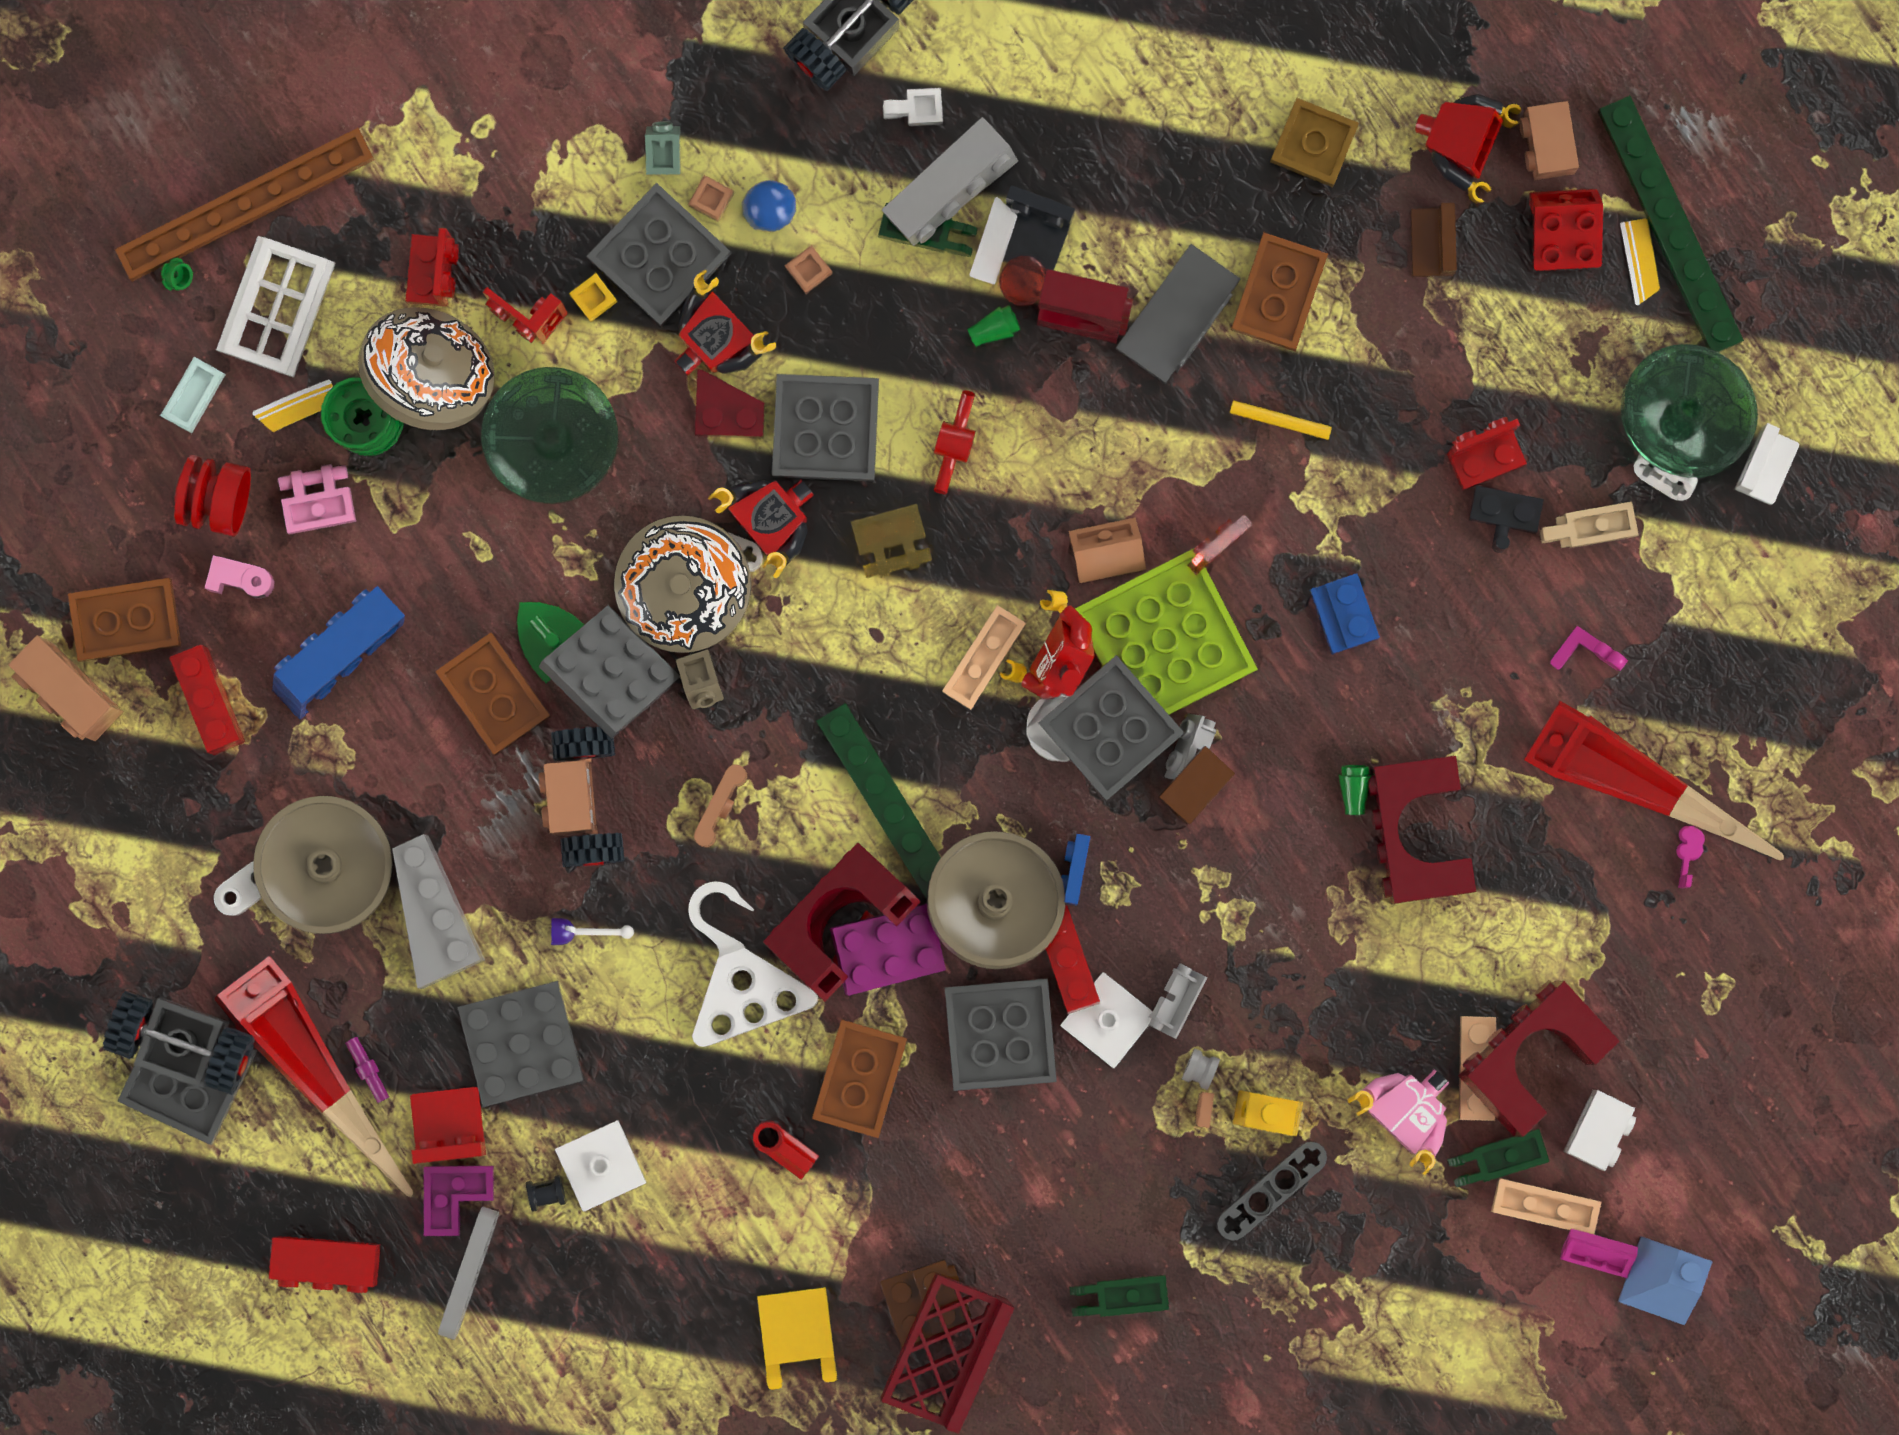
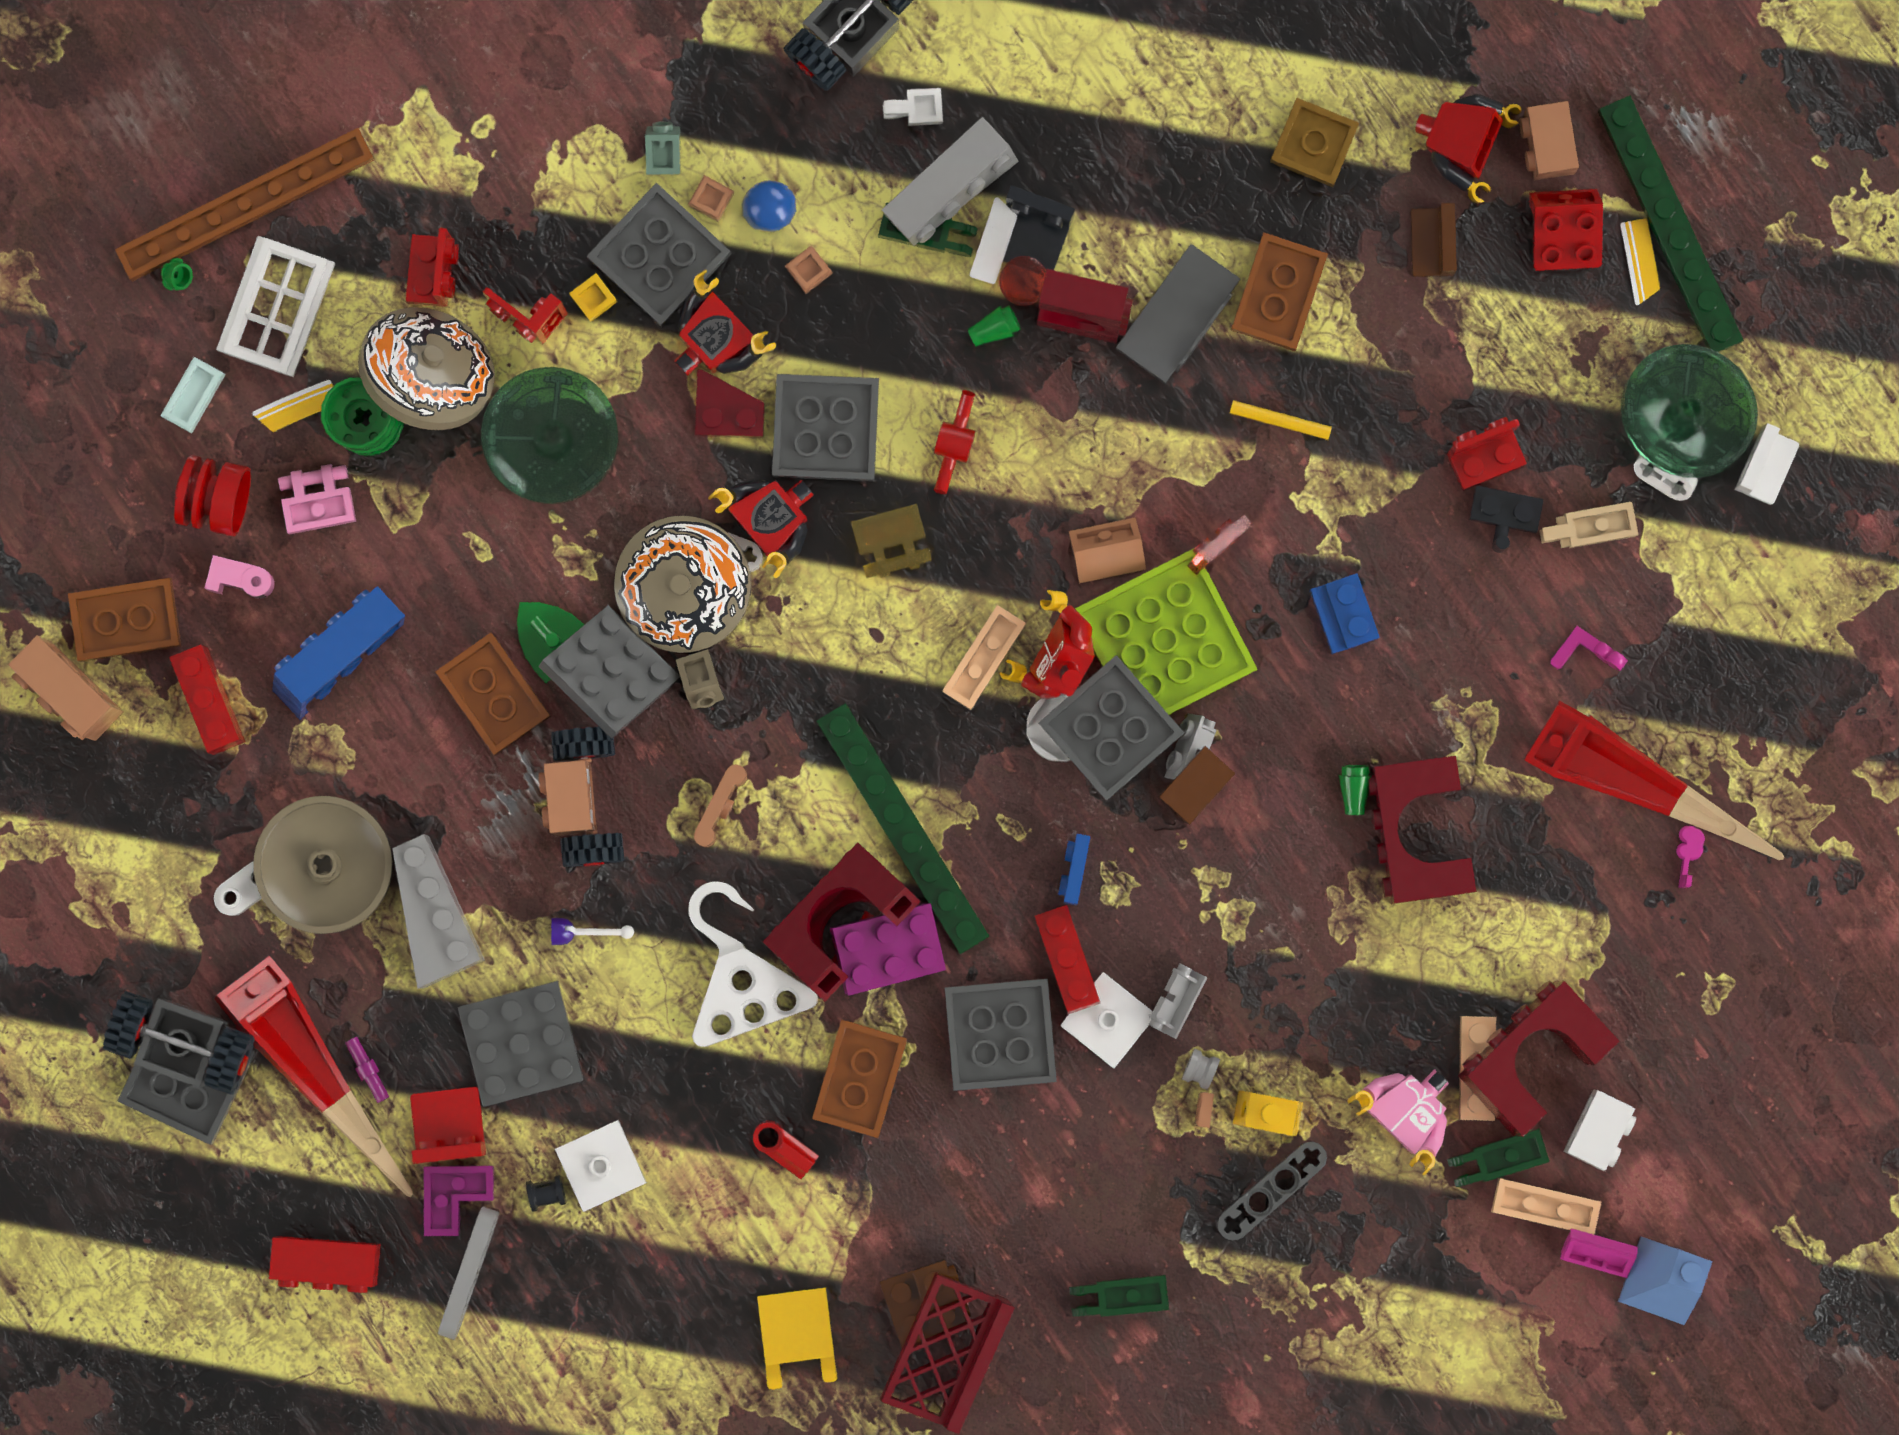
dark tan dish [927,831,1065,969] -> none

